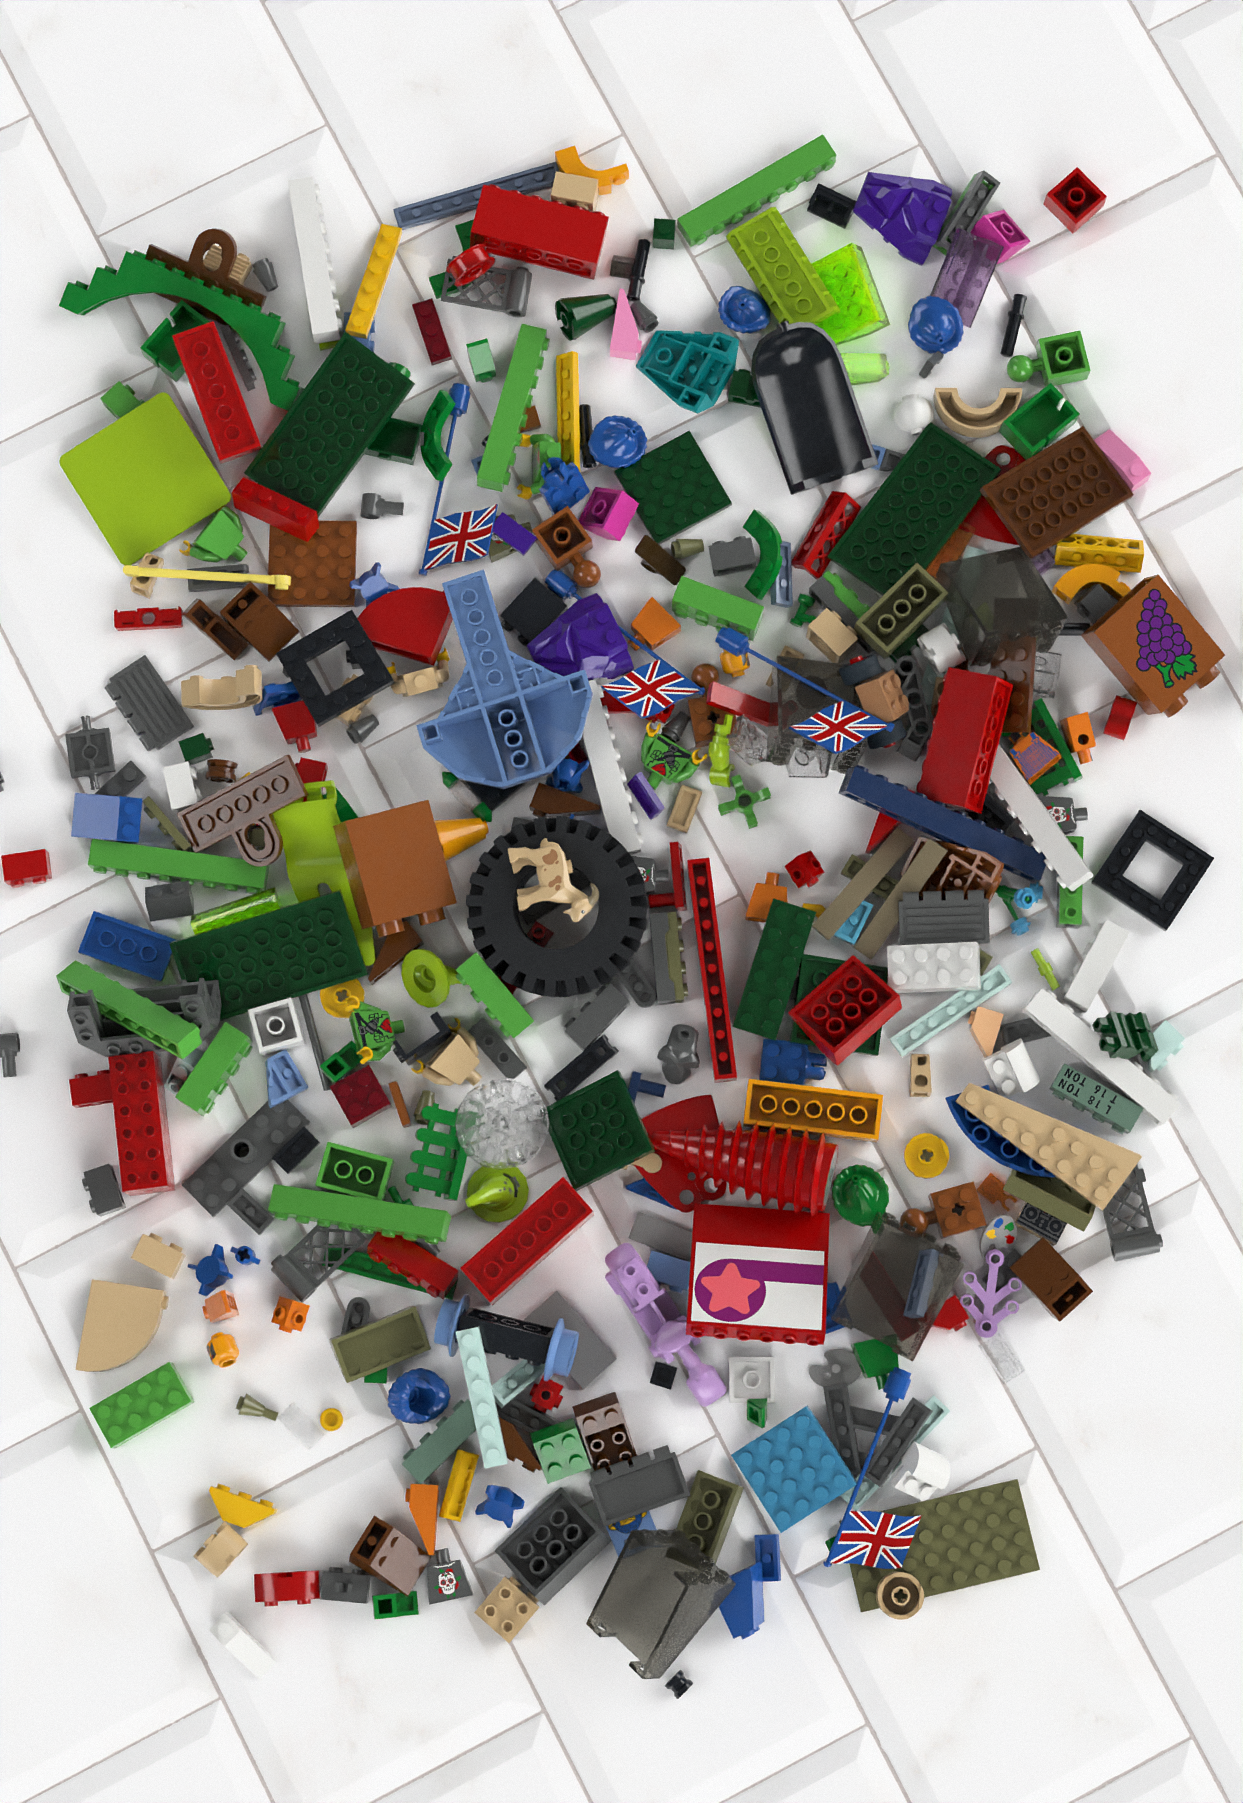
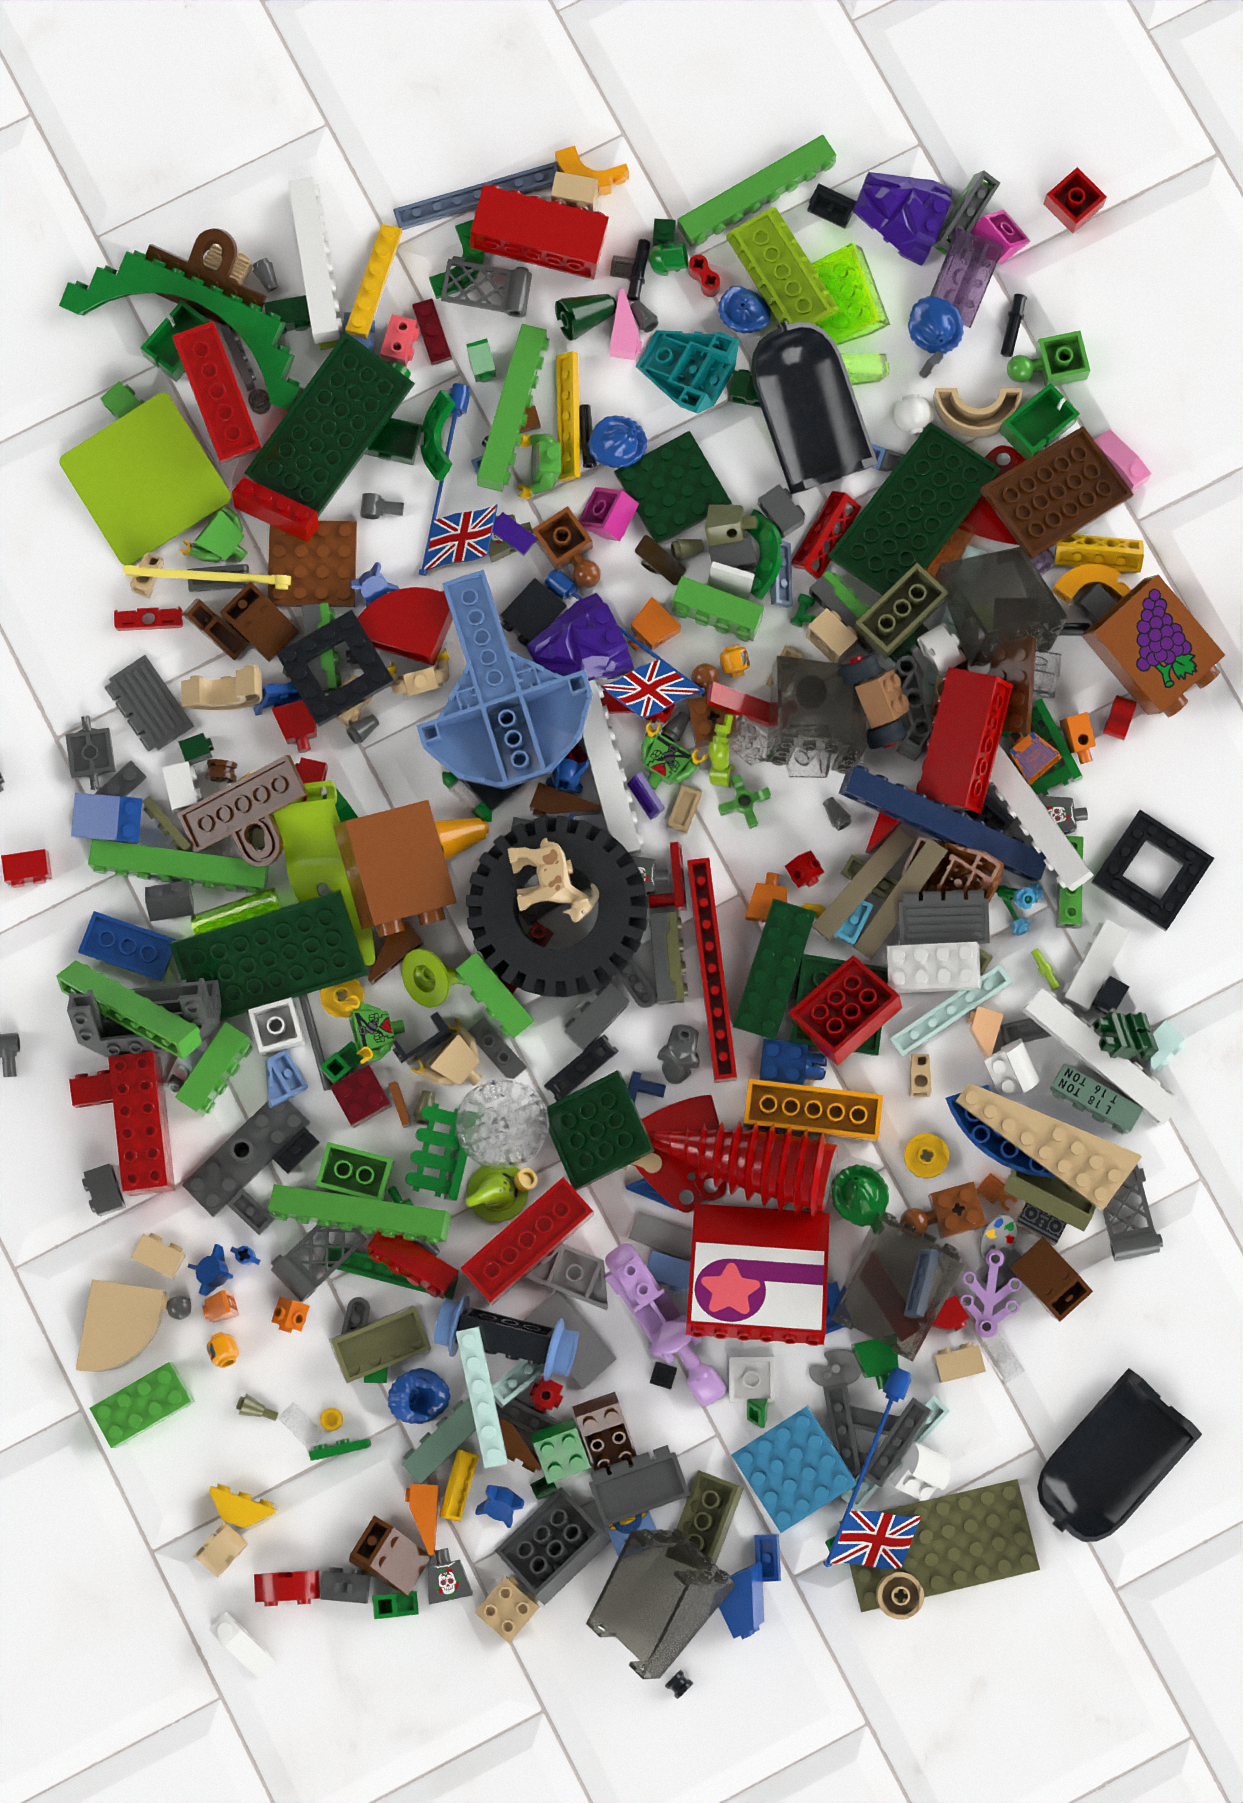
red wheel [446,244,495,286] -> none
blue plate [539,457,590,515] -> none
flag [715,627,894,754] -> none
none -> dark grey piece [167,1296,192,1320]
none -> clear smoke wheel [248,389,271,415]
none -> dark green brick [264,295,311,335]
none -> piece [302,603,342,694]
none -> green hinge [309,1438,372,1461]
none -> coral brick [380,314,420,367]
none -> yellow tile [514,1168,538,1192]
none -> light grey wing [526,1243,608,1311]
none -> dark green slope [530,1476,557,1500]
none -> green piece [649,243,689,276]
none -> red axle [689,254,720,297]
none -> olive torso [705,505,757,546]
none -> white tile [707,562,755,600]
none -> dark grey brick [757,484,805,538]
none -> dark grey cone [822,797,852,831]
none -> tan brick [933,1342,986,1383]
none -> black panel [1037,1368,1202,1542]
none -> black brick [1091,976,1130,1016]

